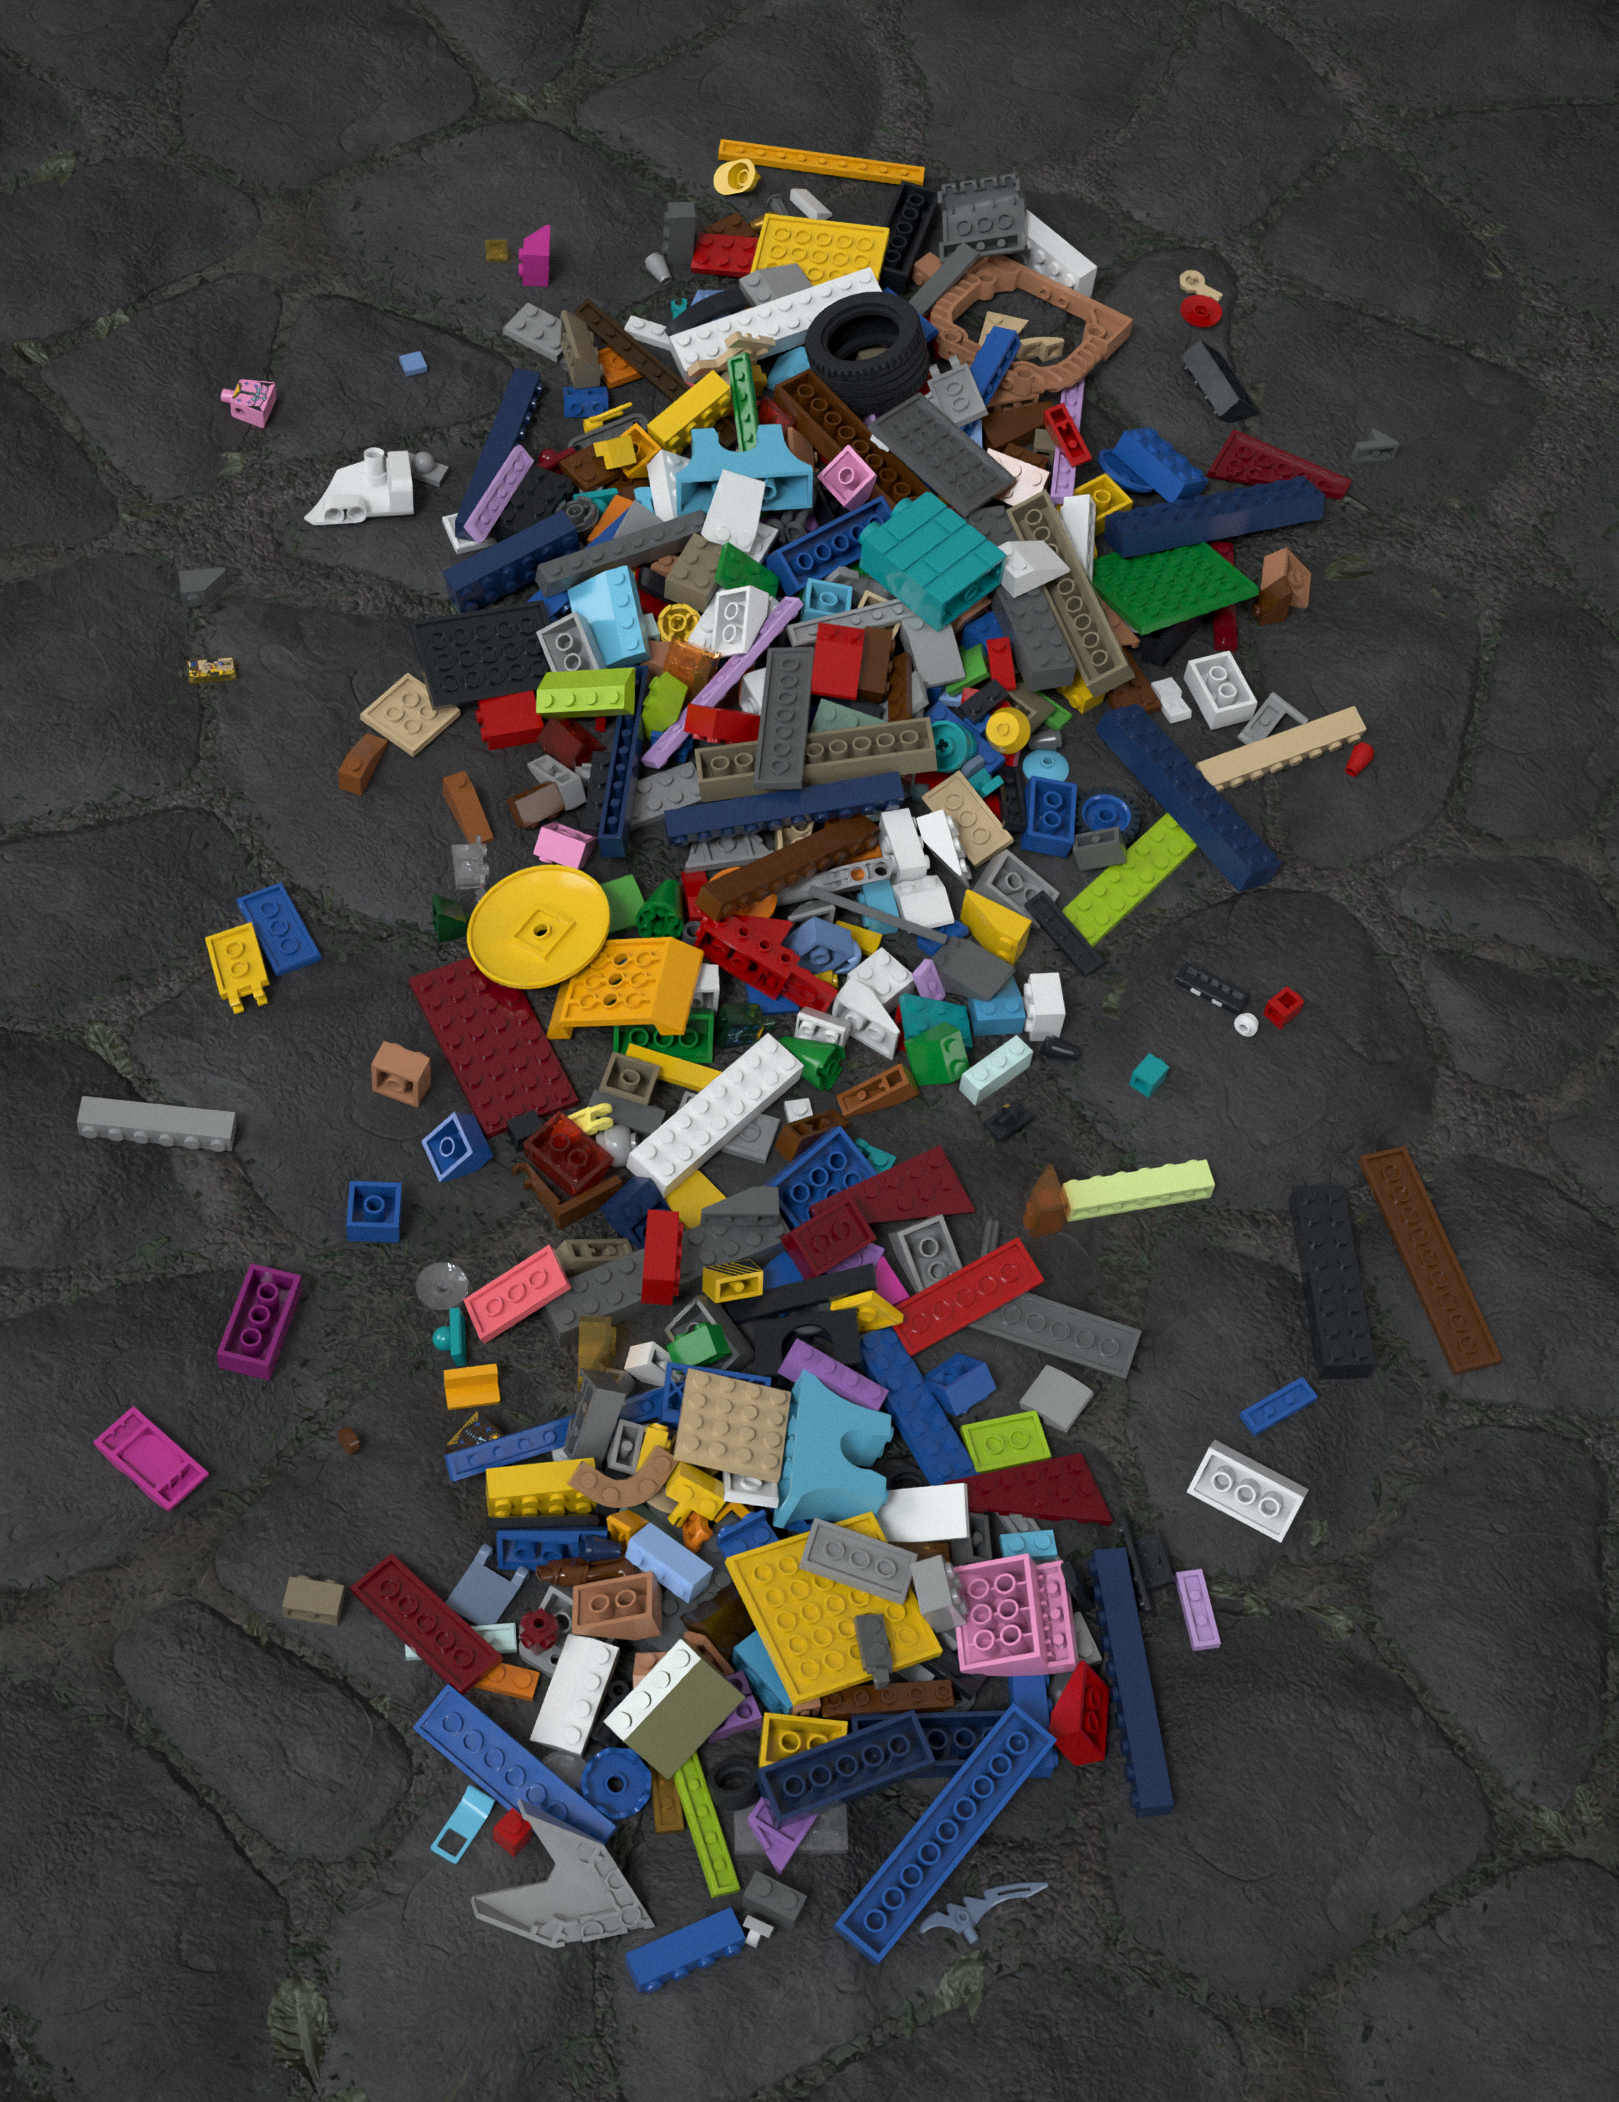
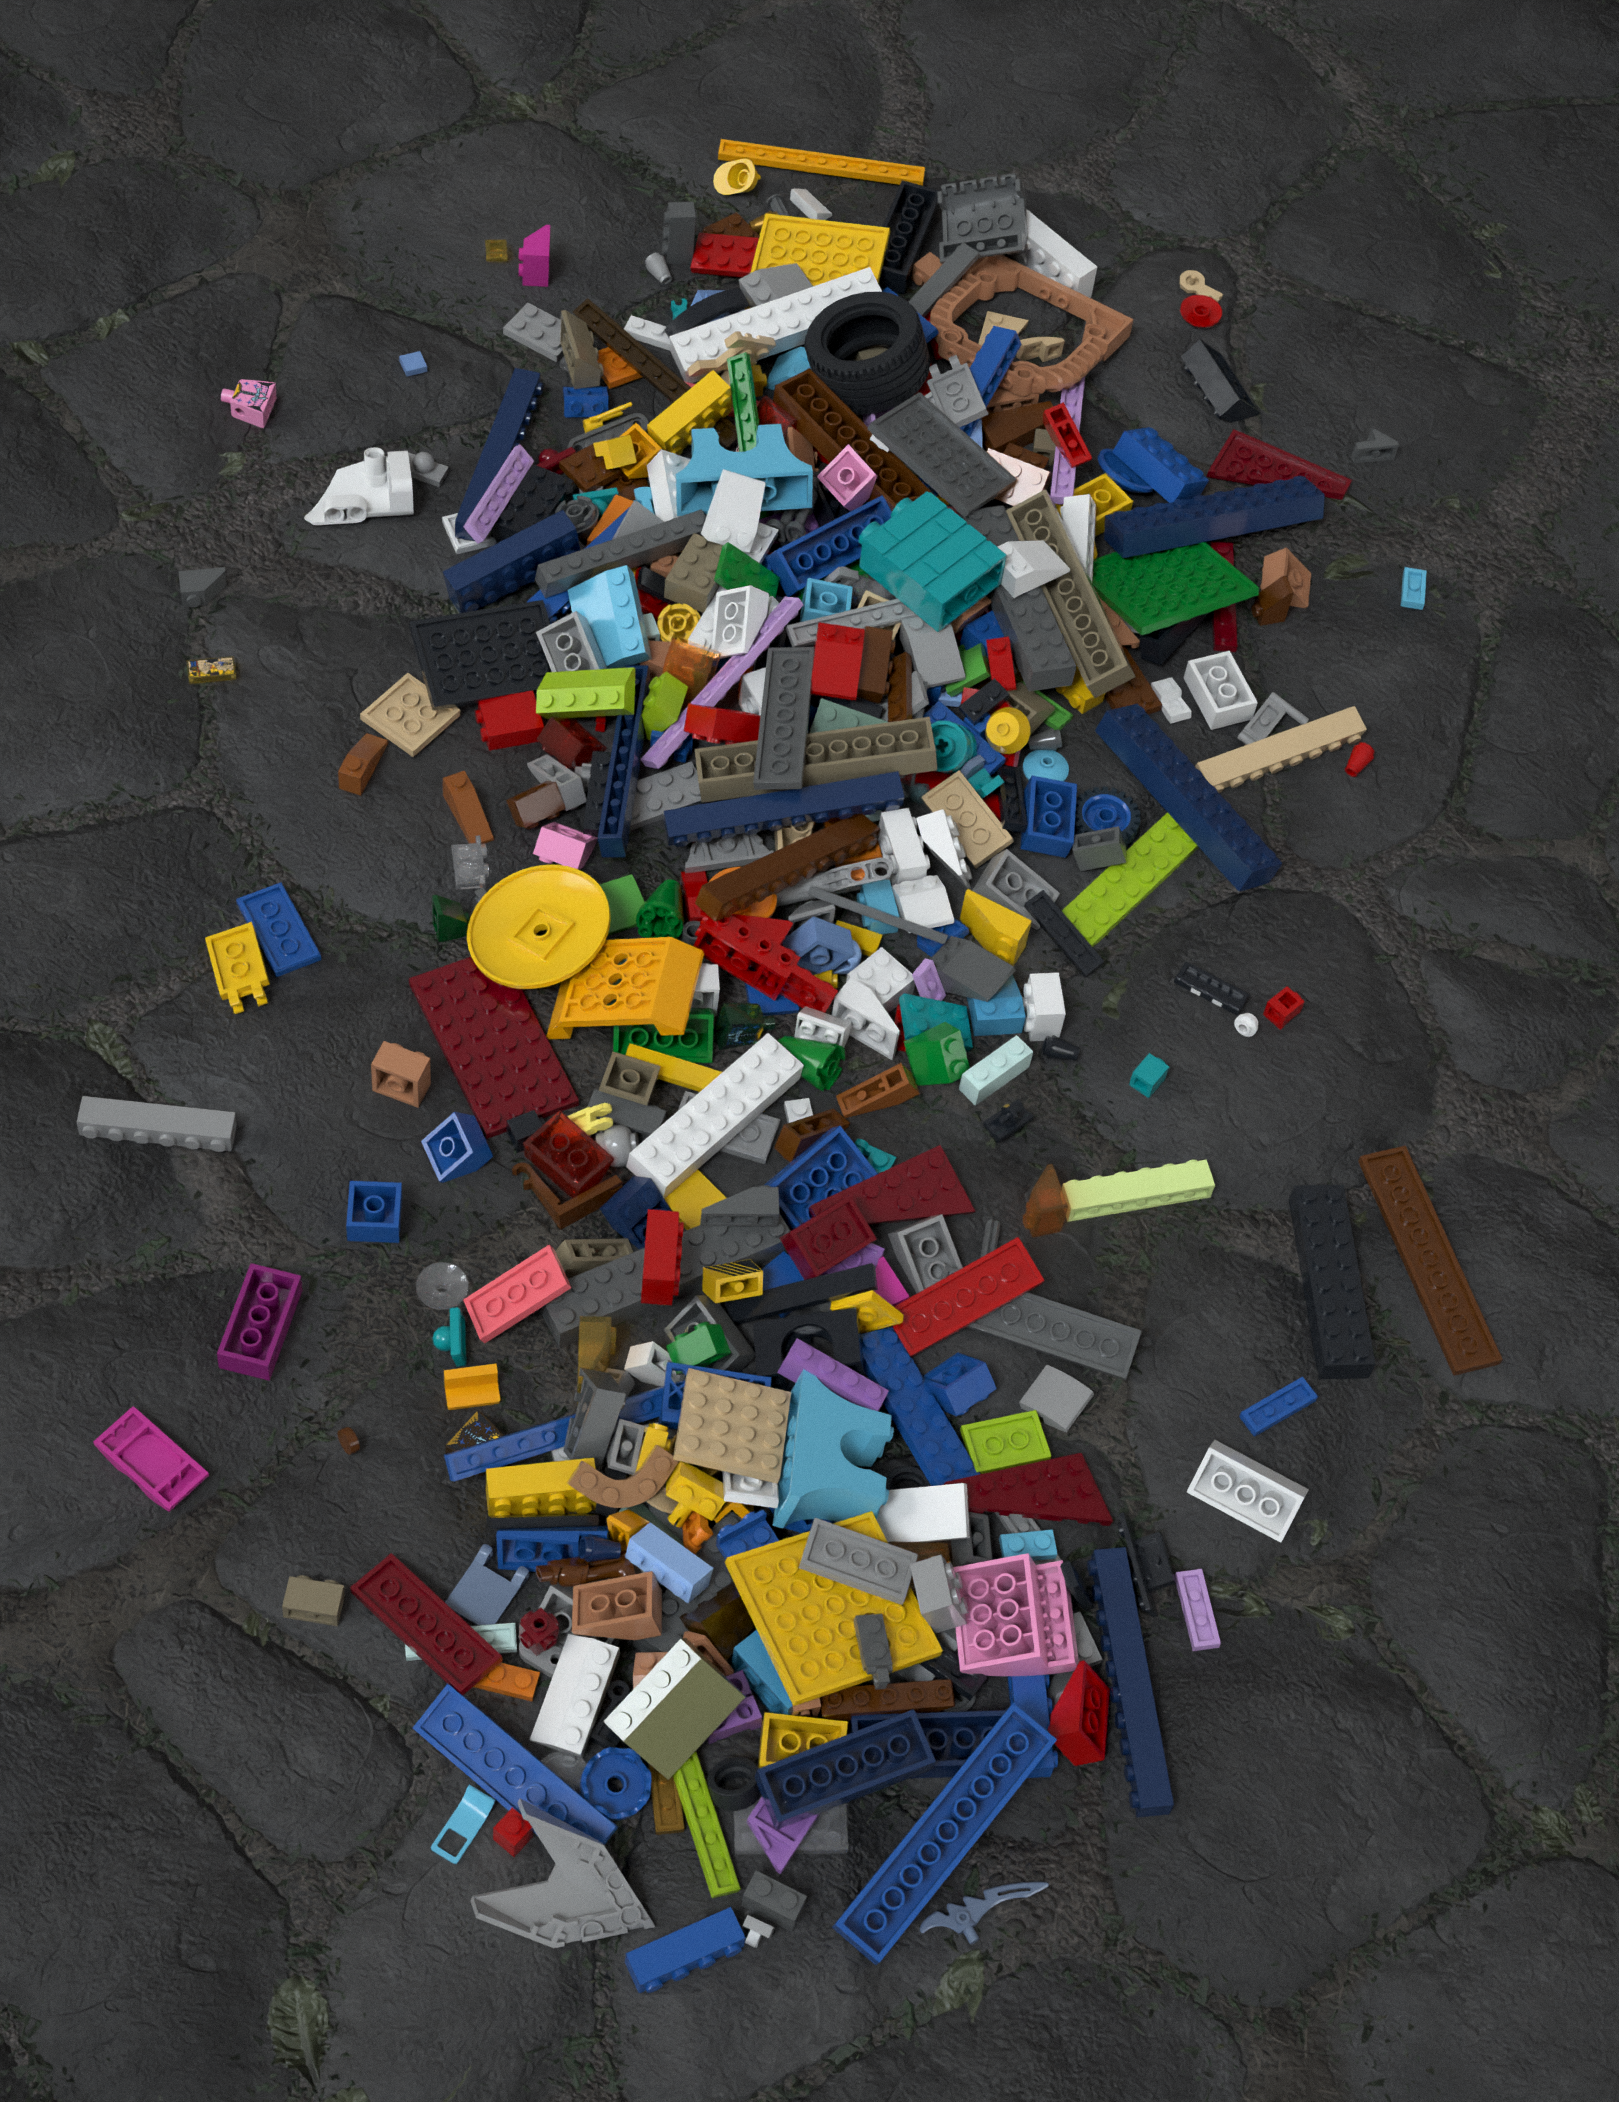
none -> medium azure plate [1401,567,1427,610]

